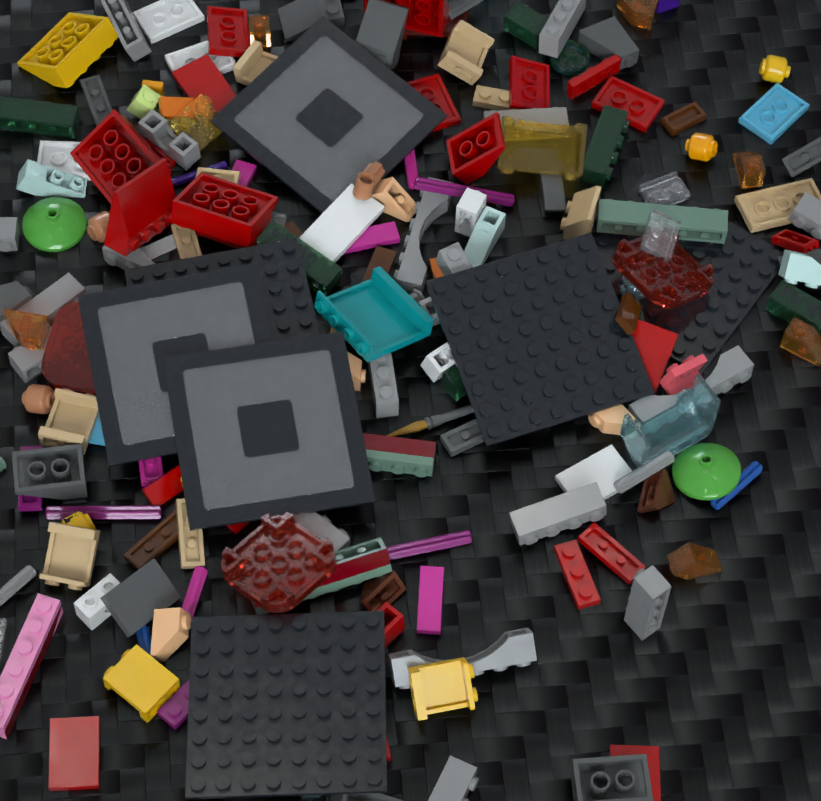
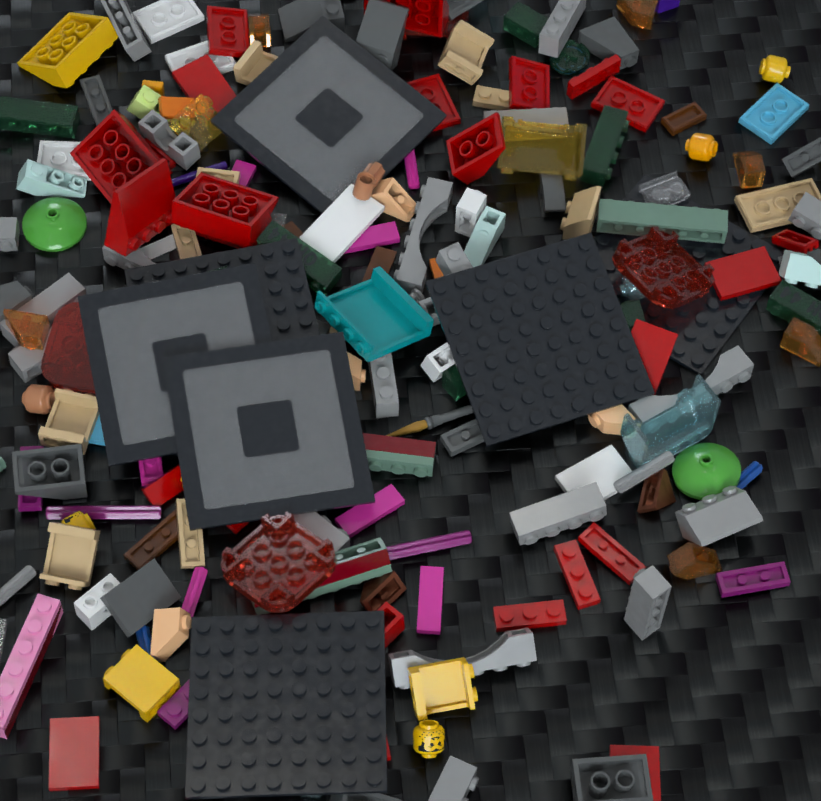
nougat head [87,211,110,243] -> none
magenta axle [414,177,514,206] -> none
reddish brown tile [615,292,642,335] -> none
clear plate [640,209,681,262] -> none
coral bracket [659,354,708,395] -> none
none -> dark pink tile [335,484,405,538]
none -> yellow head [413,720,445,758]
none -> red plate [493,599,567,632]
none -> light grey slope [675,486,763,547]
none -> red tile [704,246,782,301]
none -> magenta plate [715,561,791,598]

